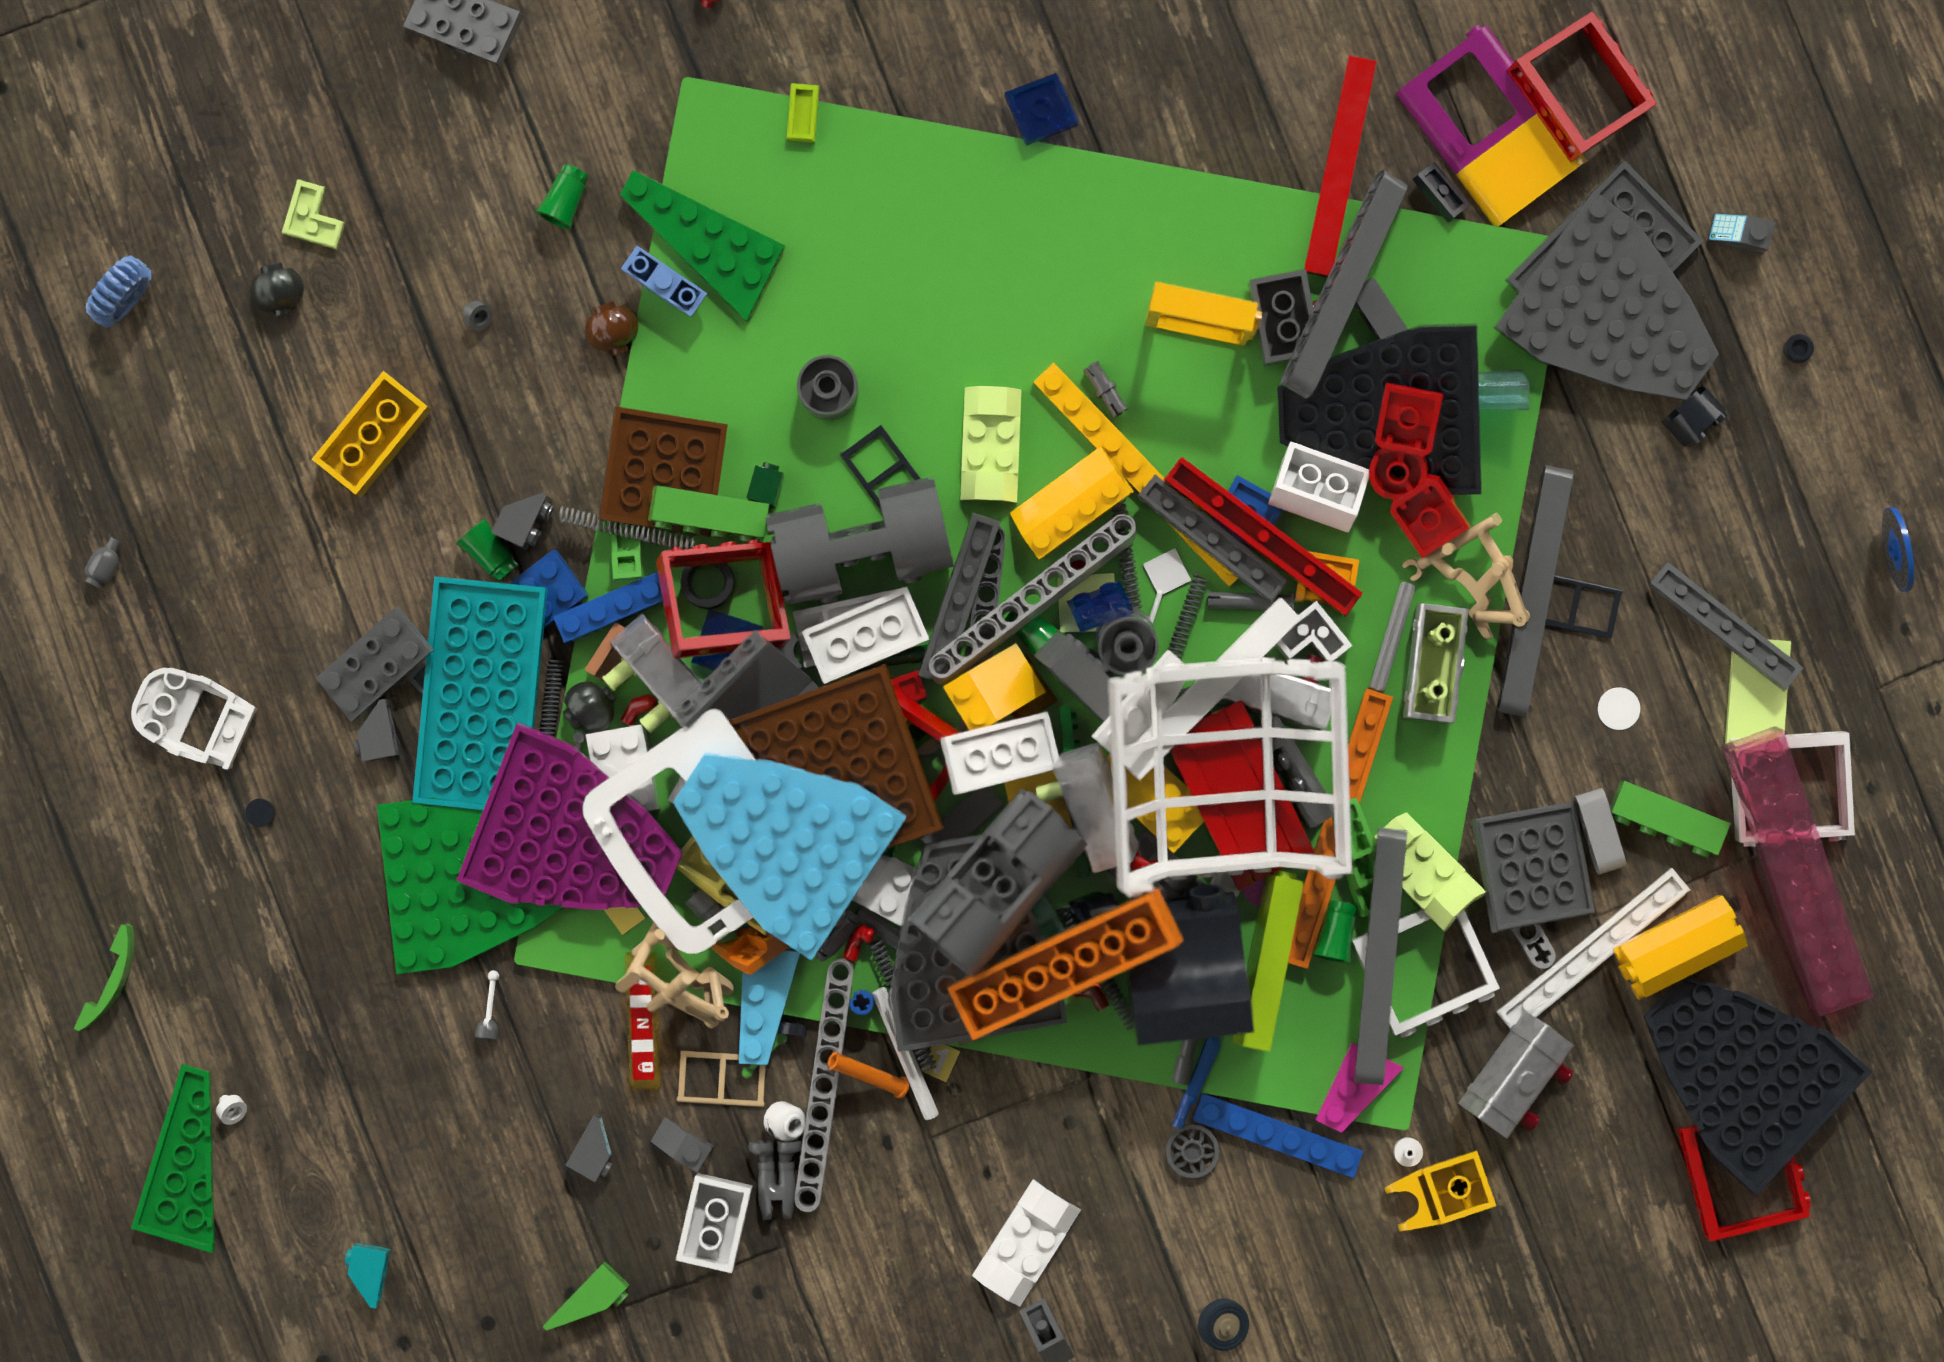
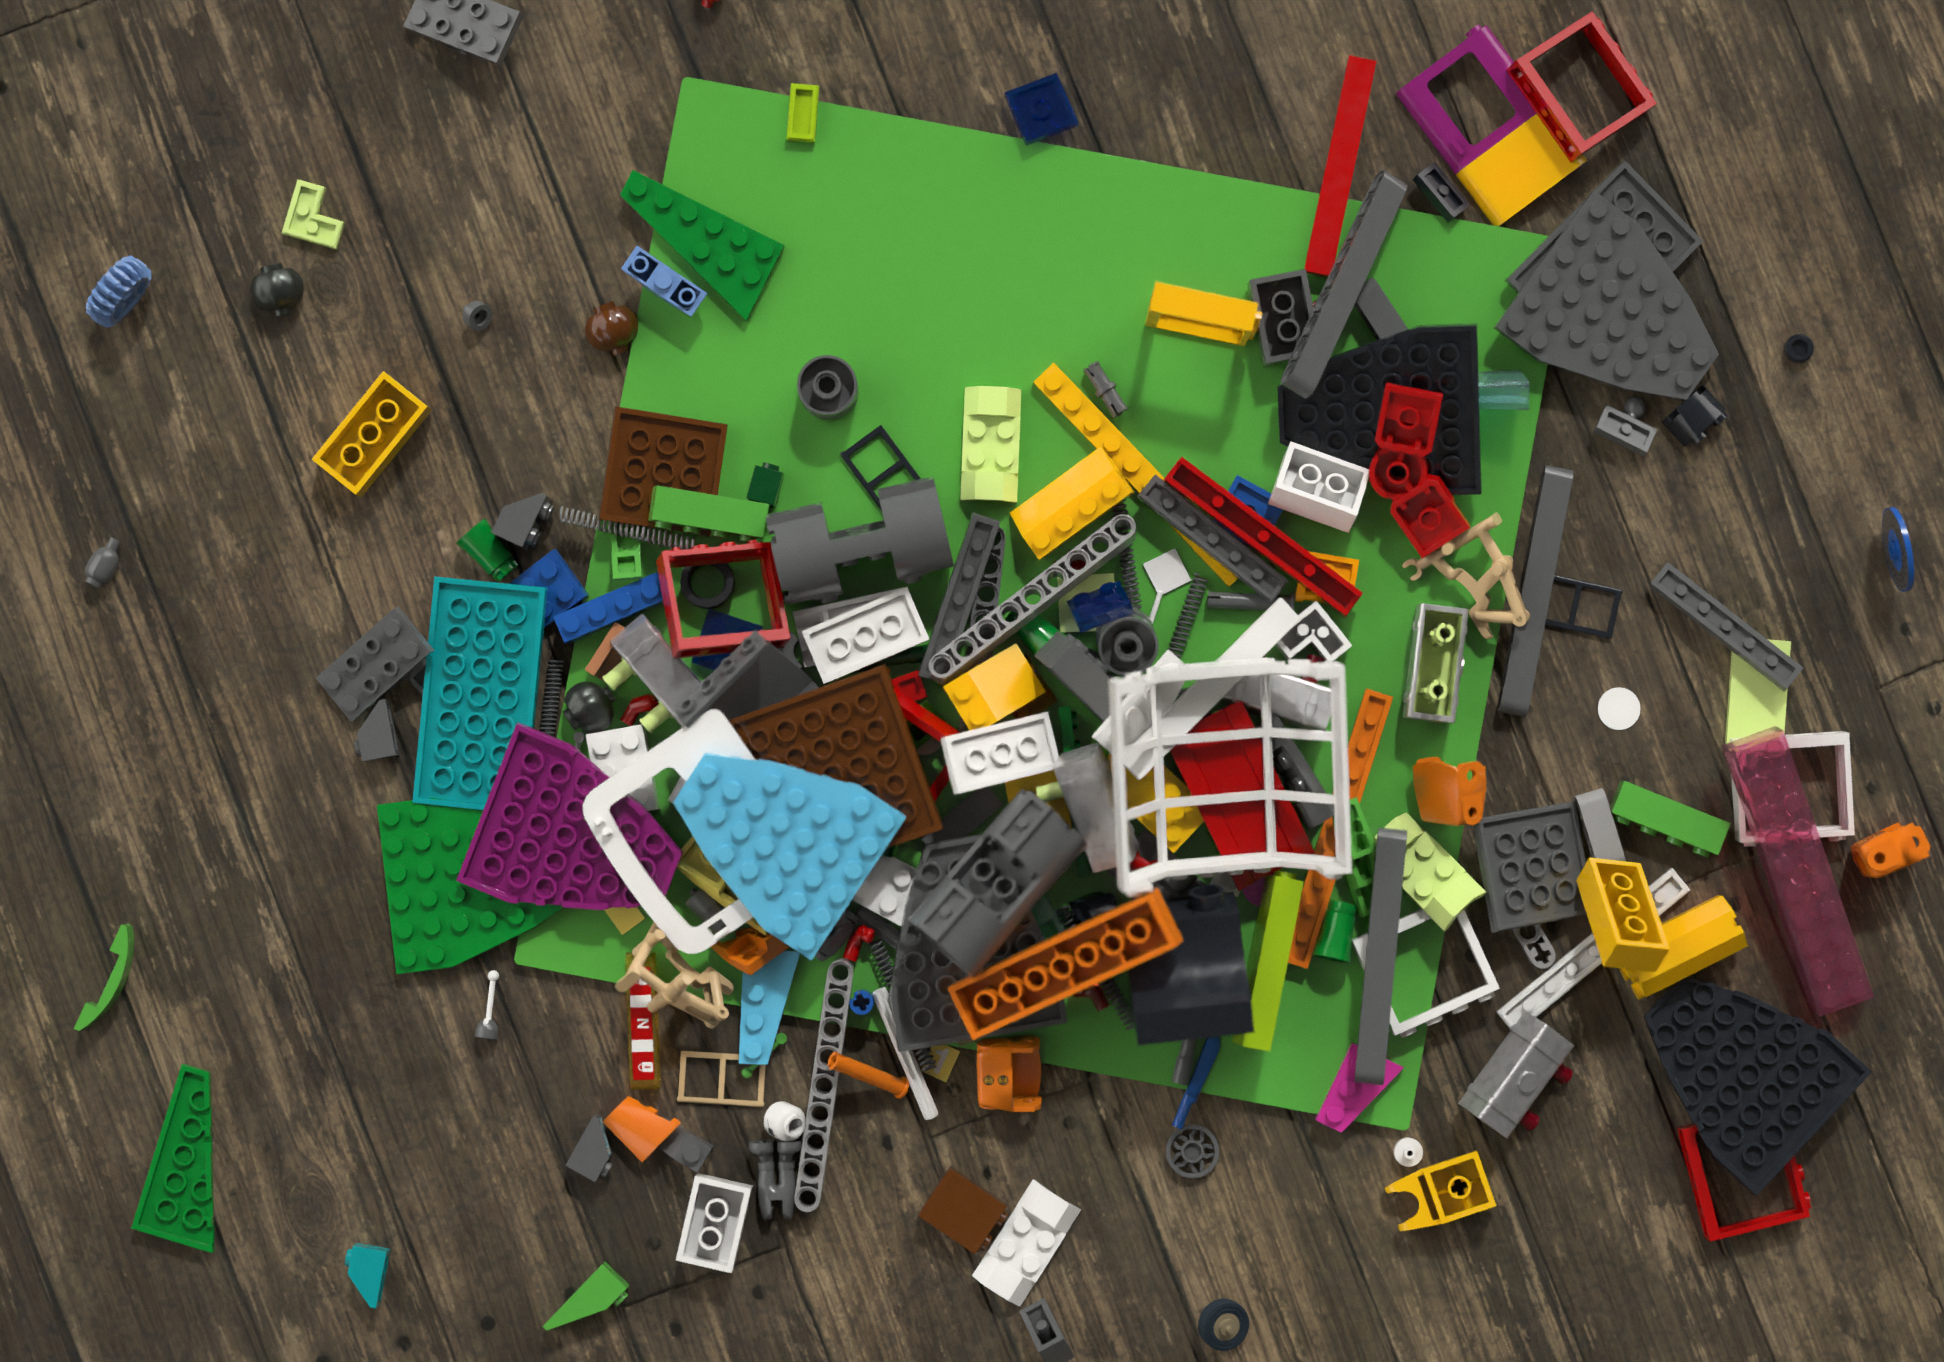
white slope [131,668,258,769] -> none
white tile [216,1095,247,1125] -> none
black tile [245,799,275,827] -> none
green plant [535,164,589,230] -> none
black tile [778,1022,807,1036] -> none
blue plate [1192,1093,1363,1178] -> none
light grey axle [1370,582,1415,692] -> none
dark grey slope [1707,213,1775,255] -> none
none -> orange slope [603,1096,681,1162]
none -> reddish brown brick [918,1166,1008,1254]
none -> orange piece [977,1035,1042,1112]
none -> orange piece [1413,757,1486,826]
none -> yellow brick [1576,858,1670,972]
none -> dark grey plate [1593,397,1657,457]
none -> orange piece [1851,822,1930,878]

